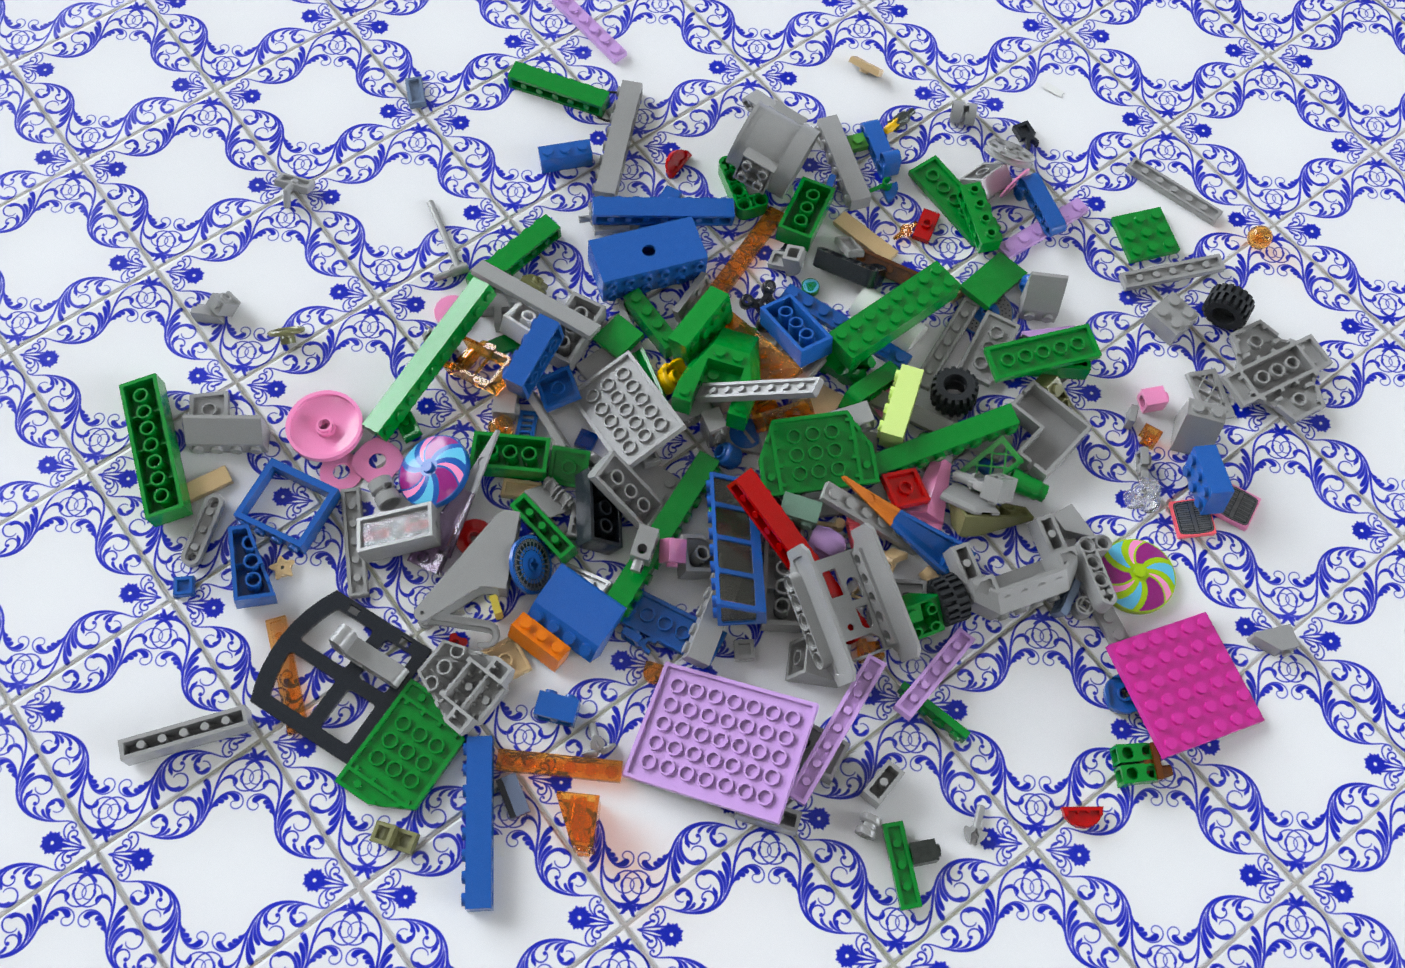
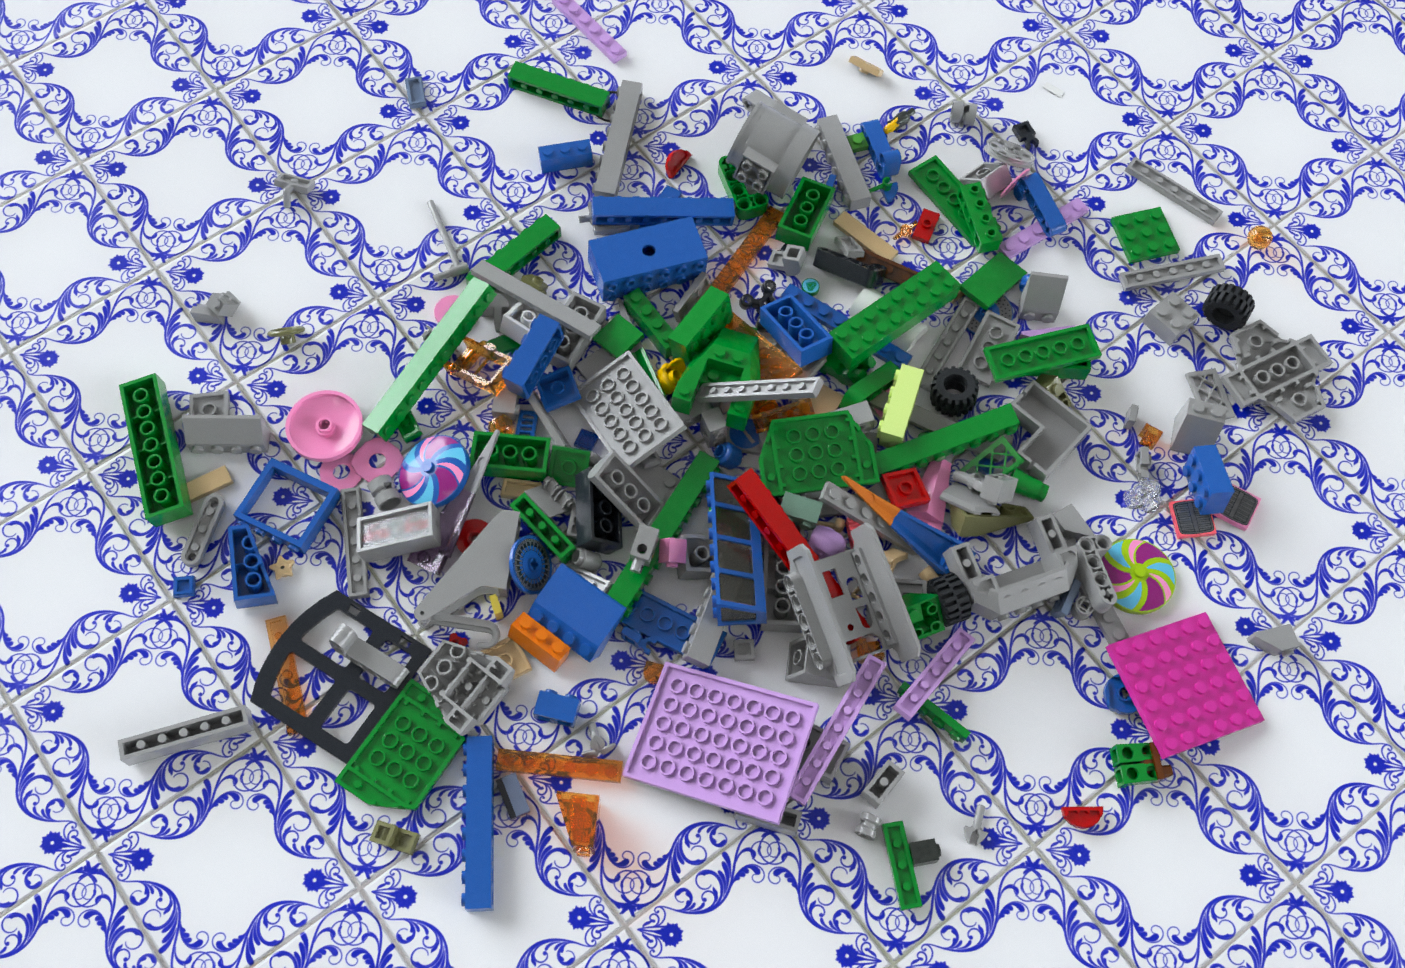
bright pink brick [1136,385,1169,414] -> none
none -> light grey brick [572,548,602,572]

